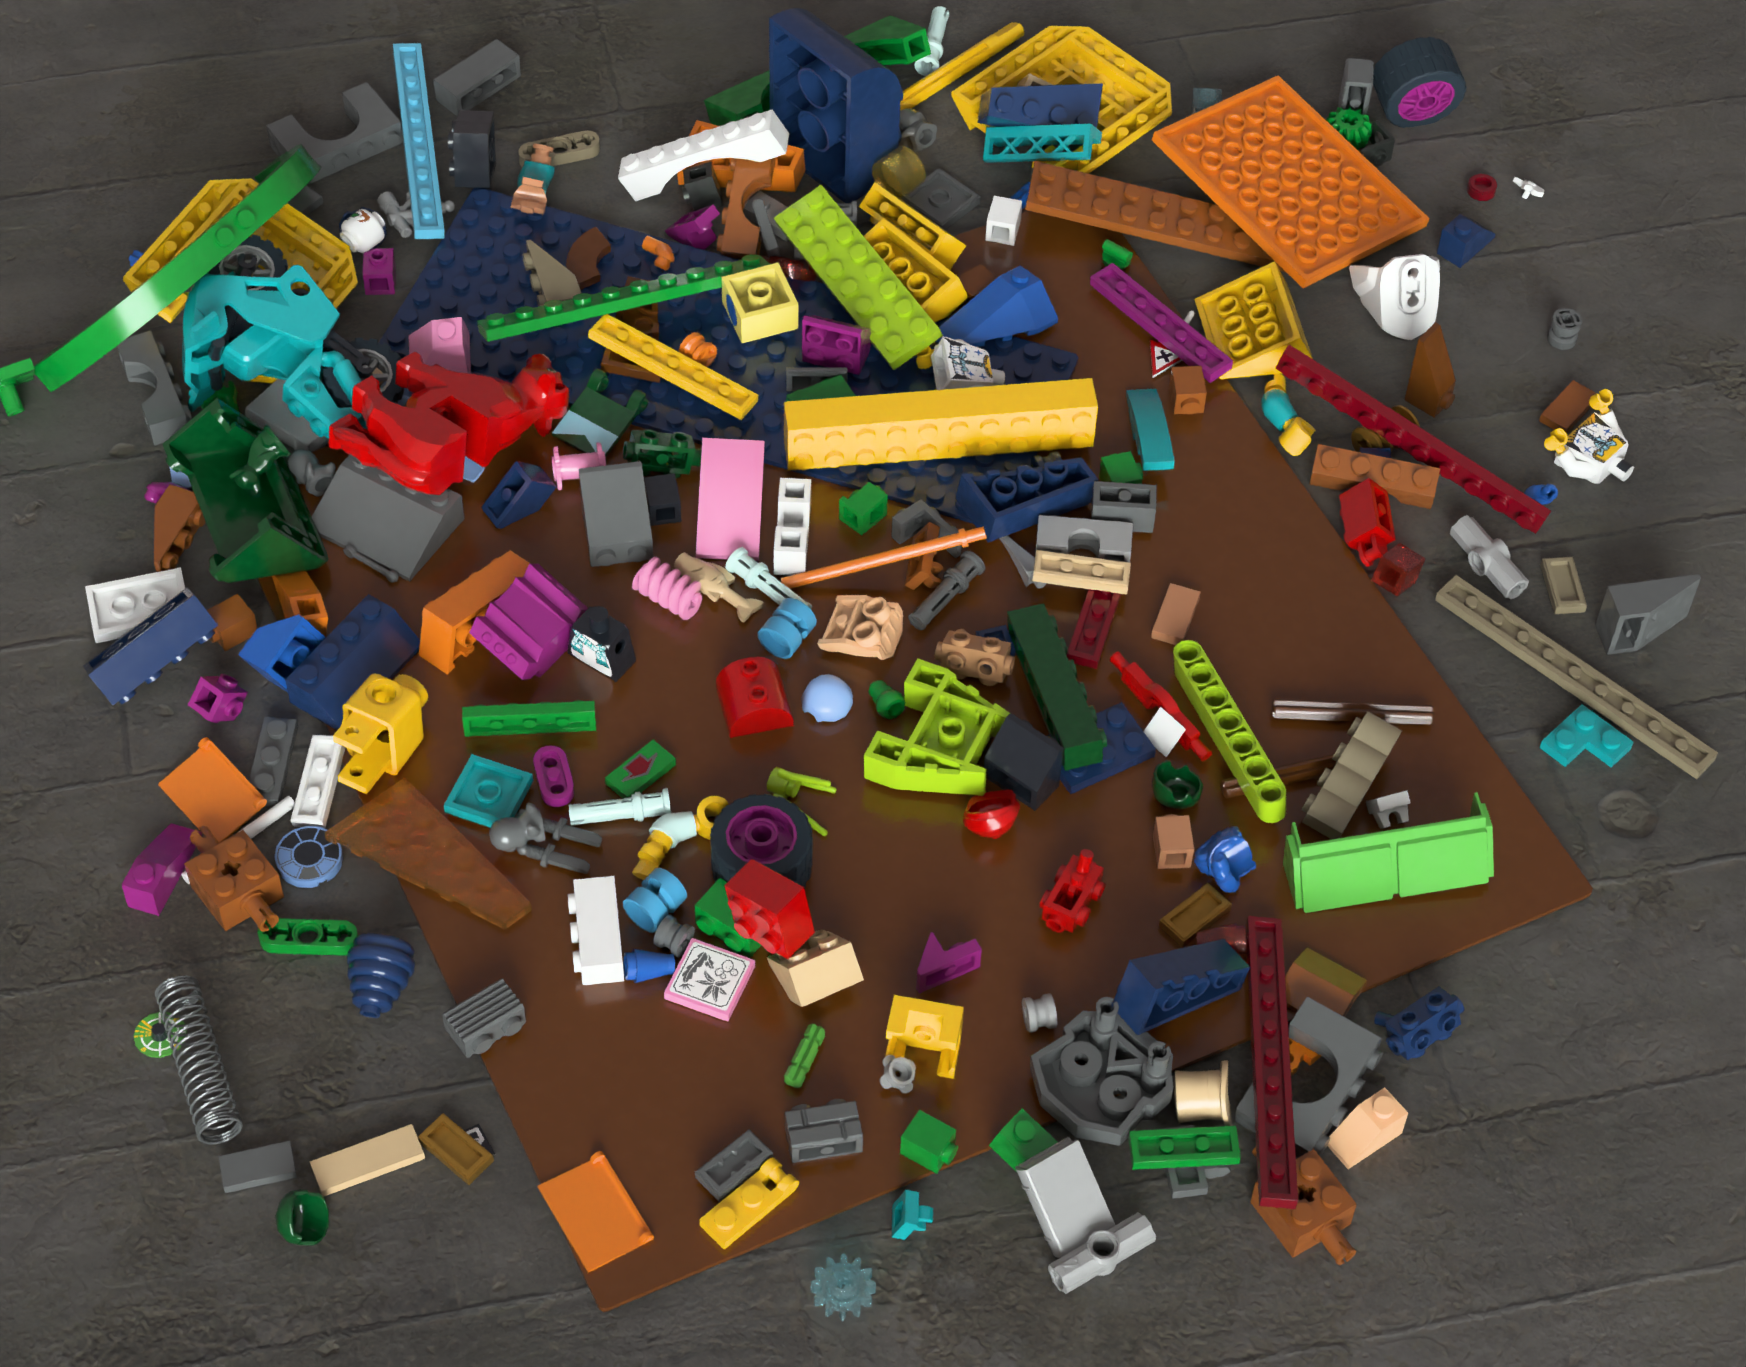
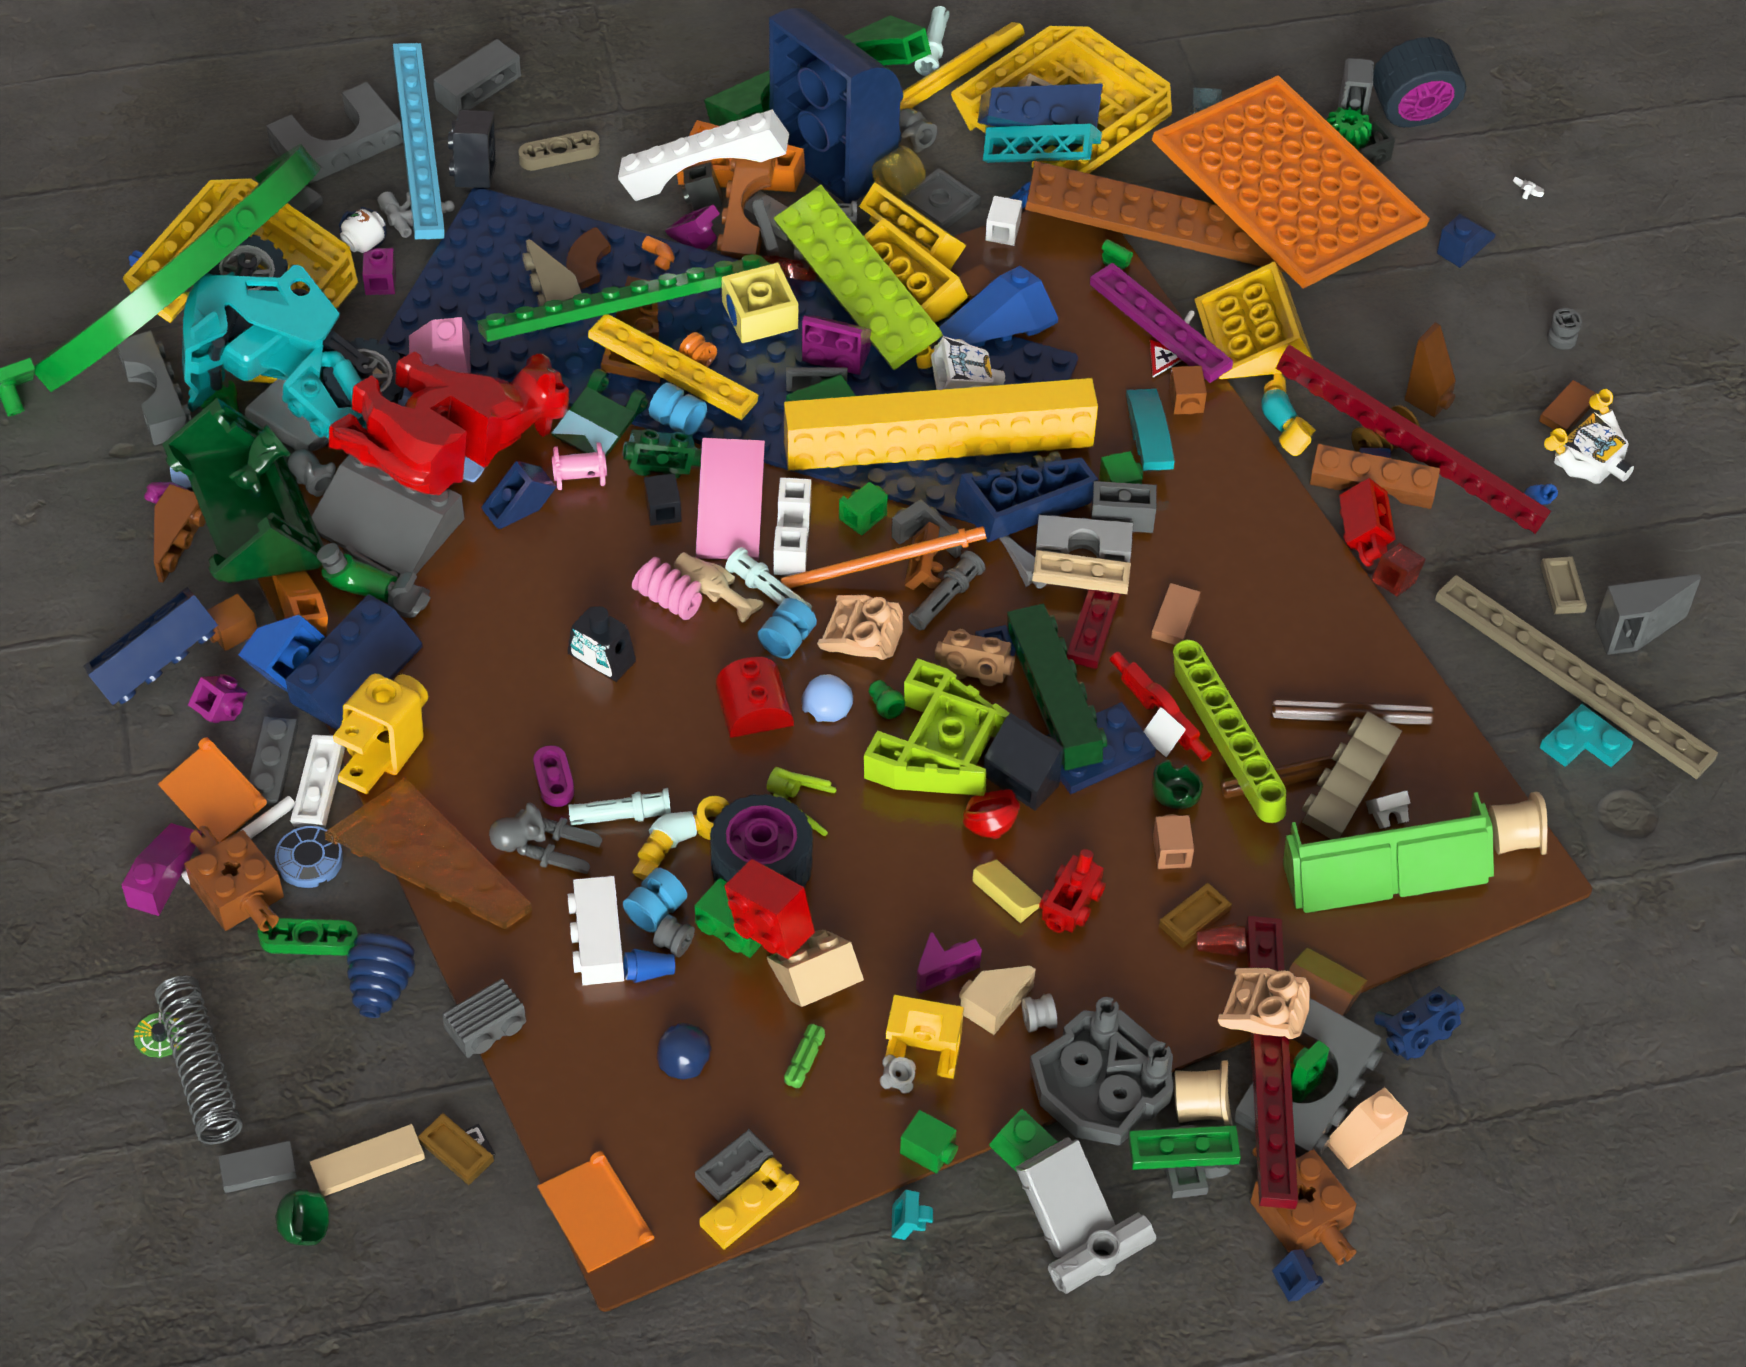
white plate [85,567,185,643] -> none
orange wedge [419,550,531,675] -> none
teal plate [444,754,533,827] -> none
green plate [462,700,596,737] -> none
magenta slope [469,564,588,680] -> none
nougat piece [511,144,555,215] -> none
dark grey slope [578,461,653,567] -> none
green tile [605,740,676,799] -> none
tile [664,938,755,1022] -> none
dark grey brick [785,1099,863,1163] -> none
clear light blue gear [811,1254,876,1321] -> none
dark blue wedge [1112,939,1250,1035] -> none
blue hair [1194,826,1257,893] -> none
white piece [1349,254,1440,340] -> none
light grey piece [1450,515,1529,600] -> none
dark red tile [1467,174,1497,201] -> none
none -> piece [317,543,431,618]
none -> dark azure wheel [649,382,707,435]
none -> dark blue hair [657,1023,712,1079]
none -> tan slope [959,966,1036,1035]
none -> light yellow slope [973,859,1042,923]
none -> light nougat slope [1218,968,1310,1039]
none -> dark blue tile [1272,1249,1324,1302]
none -> green plate [1291,1040,1330,1103]
none -> tan piece [1489,792,1547,855]

